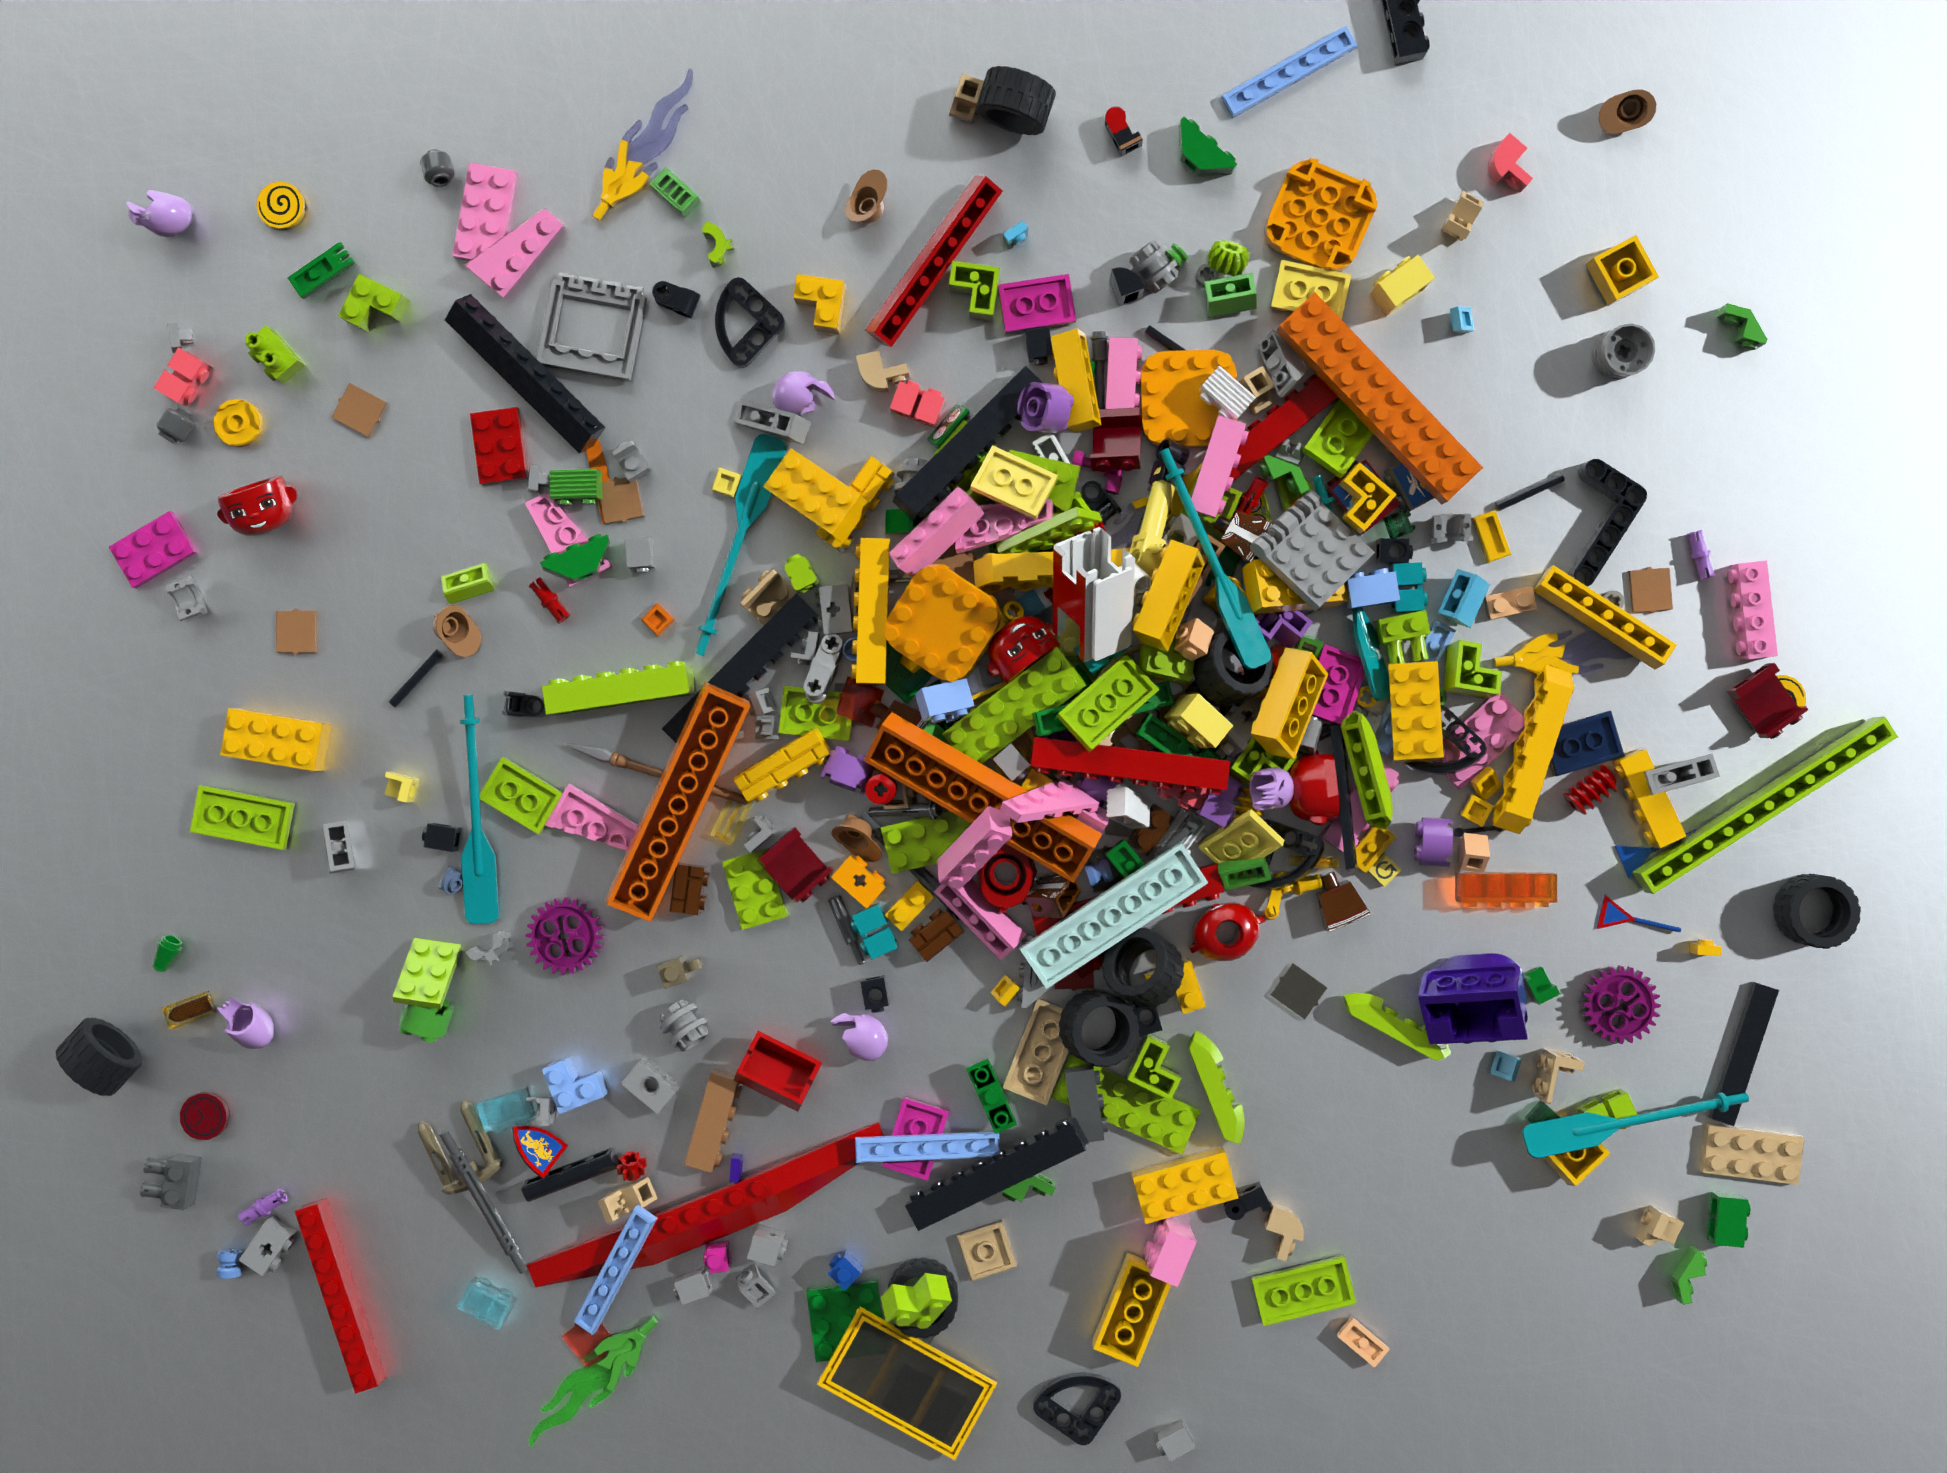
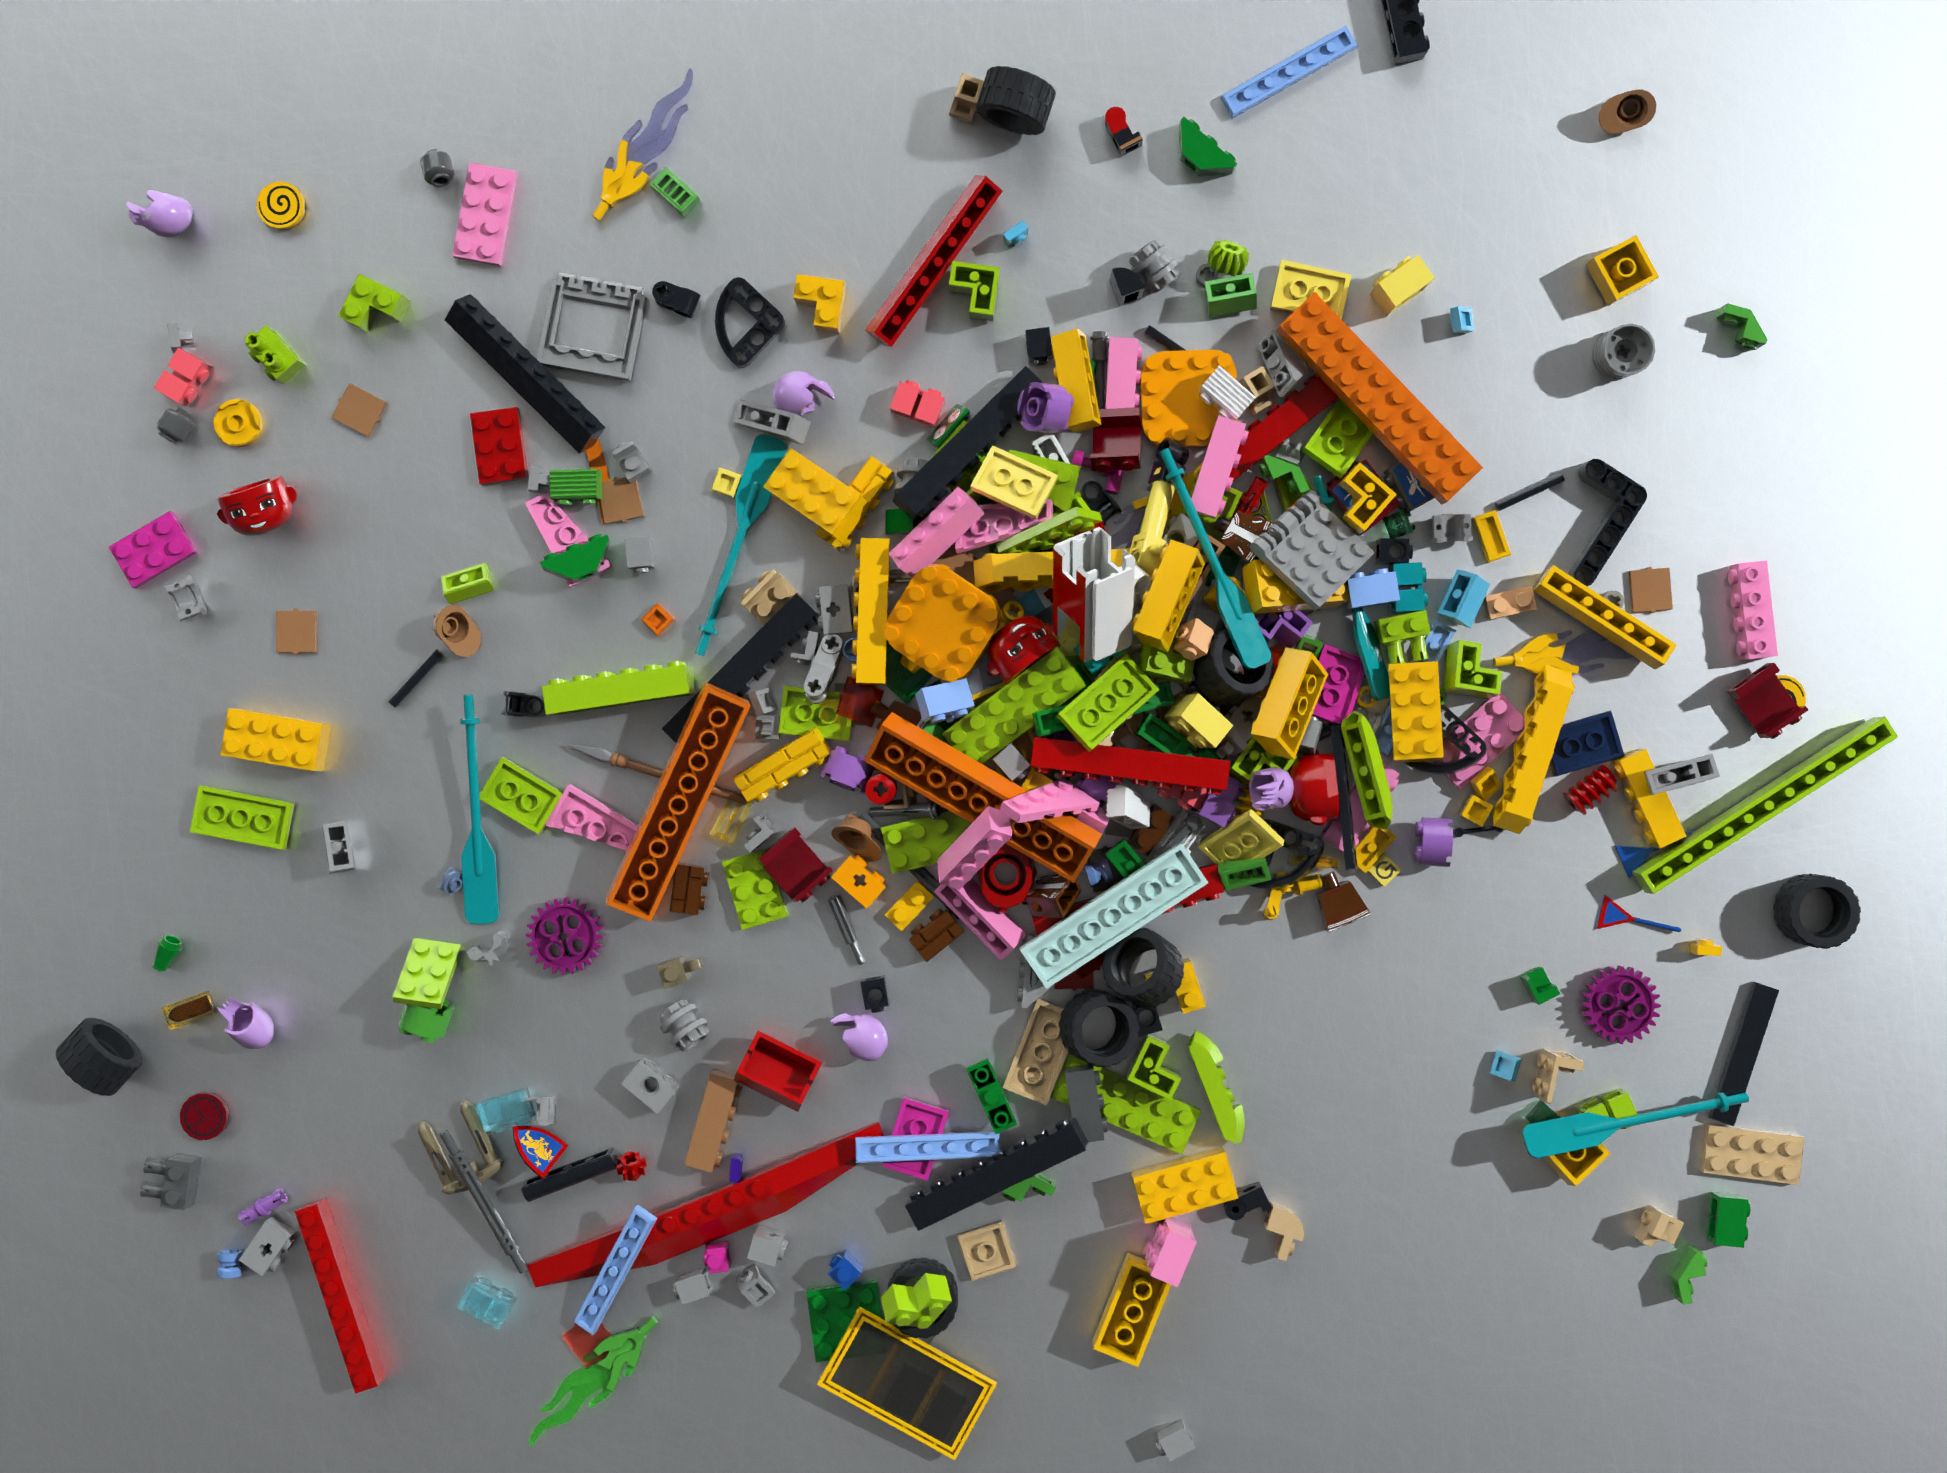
green hinge [287,242,355,299] -> none
light yellow panel [384,772,419,803] -> none
black brick [422,823,462,852] -> none
bright pink wing [465,208,564,298] -> none
red pin [529,577,571,624] -> none
light blue brick [542,1057,609,1114] -> none
tan brick [598,1177,658,1223] -> none
lime piece [702,221,734,268] -> none
lime brick [784,554,820,594] -> none
medium nougat piece [845,169,888,225] -> none
teal piece [850,902,899,960] -> none
tan brick [856,350,910,392] -> none
yellow plate [990,974,1020,1006] -> none
dark pink plate [998,274,1076,334] -> none
black beam [1033,1372,1121,1445] -> none
bright green bush [1165,243,1188,267] -> none
red piece [1189,902,1265,961] -> none
lime plate [1251,1255,1357,1326] -> none
light orange plate [1265,158,1378,272] -> none
clear smoke piece [1270,963,1327,1019] -> none
light nougat plate [1336,1316,1390,1368] -> none
lime brick [1344,993,1451,1061] -> none
dark purple brick [1418,953,1528,1045] -> none
tan brick [1441,191,1484,241] -> none
clear orange brick [1455,872,1557,907] -> none
light nougat brick [1458,833,1490,873] -> none
coral brick [1488,133,1533,192] -> none
medium lavender pin [1687,530,1715,580] -> none

